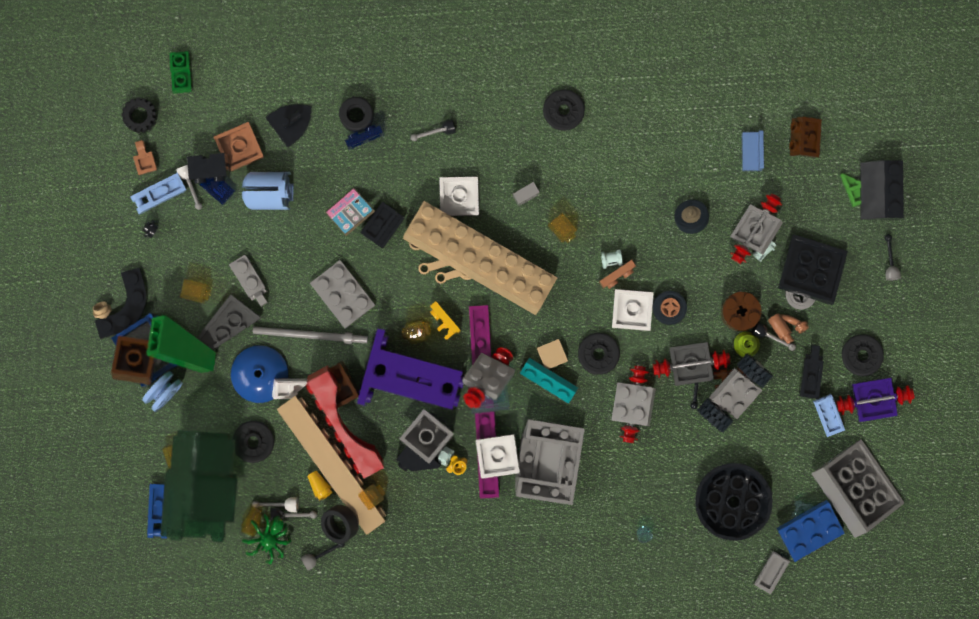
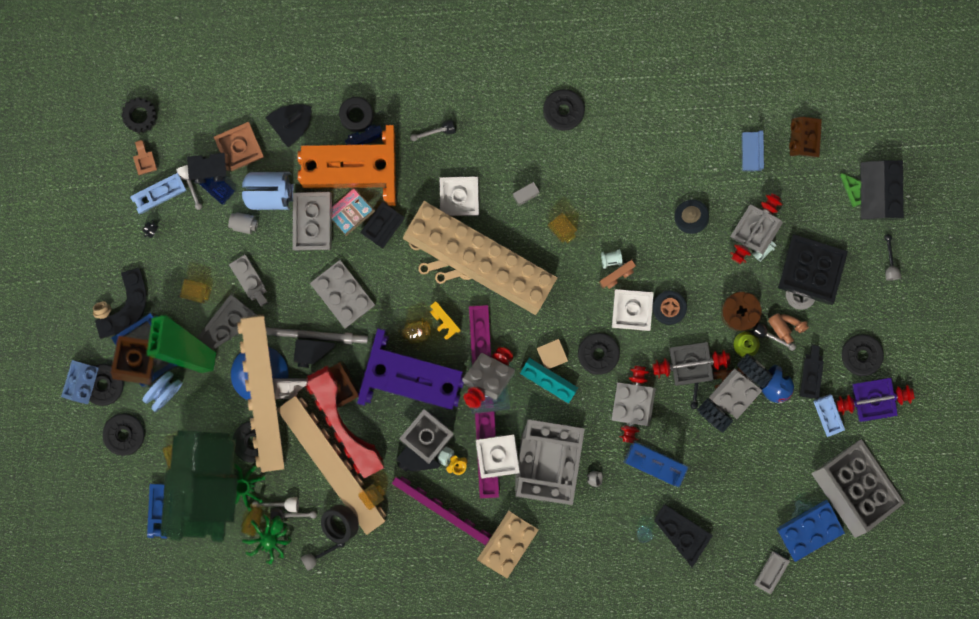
green slope [169,51,192,94] -> none
yellow cone [307,471,333,501] -> none
black brick [695,463,773,541] -> none
none -> medium blue bracket [61,360,98,404]
none -> black wheel [89,364,124,406]
none -> black wheel [102,414,145,456]
none -> green animal [216,463,265,511]
none -> light grey brick [228,212,258,234]
none -> tan brick [237,314,284,472]
none -> light grey plate [293,192,332,251]
none -> black slope [293,339,336,368]
none -> orange brick [298,125,396,206]
none -> magenta plate [392,476,492,545]
none -> tan plate [477,511,539,578]
none -> light grey hinge [587,471,603,487]
none -> blue window [623,443,688,487]
none -> black wing [654,504,713,567]
none -> blue helmet [760,365,794,403]

